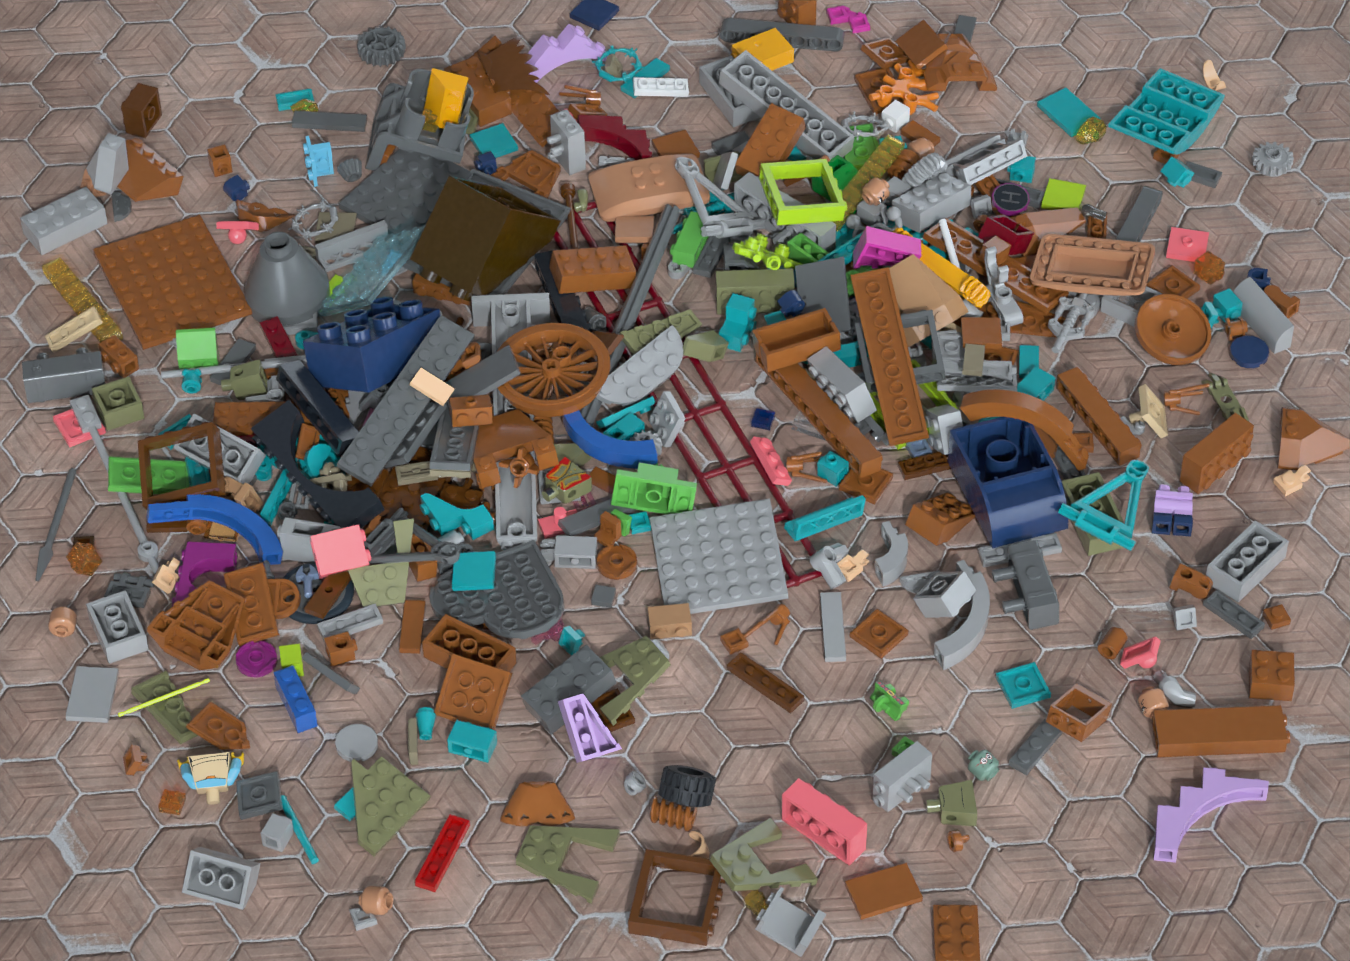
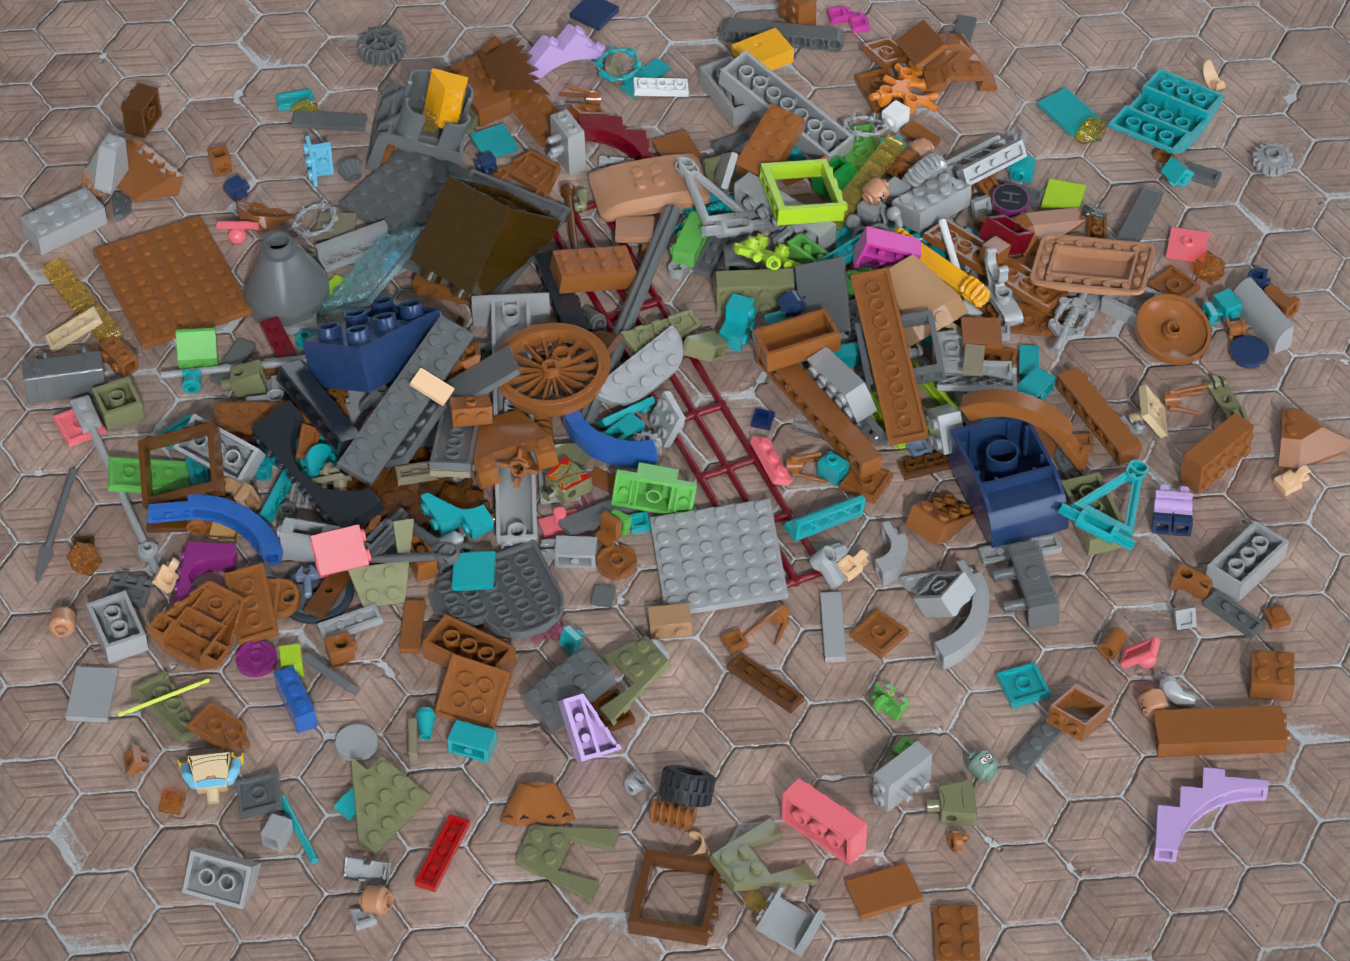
none -> light grey piece [343,856,391,885]

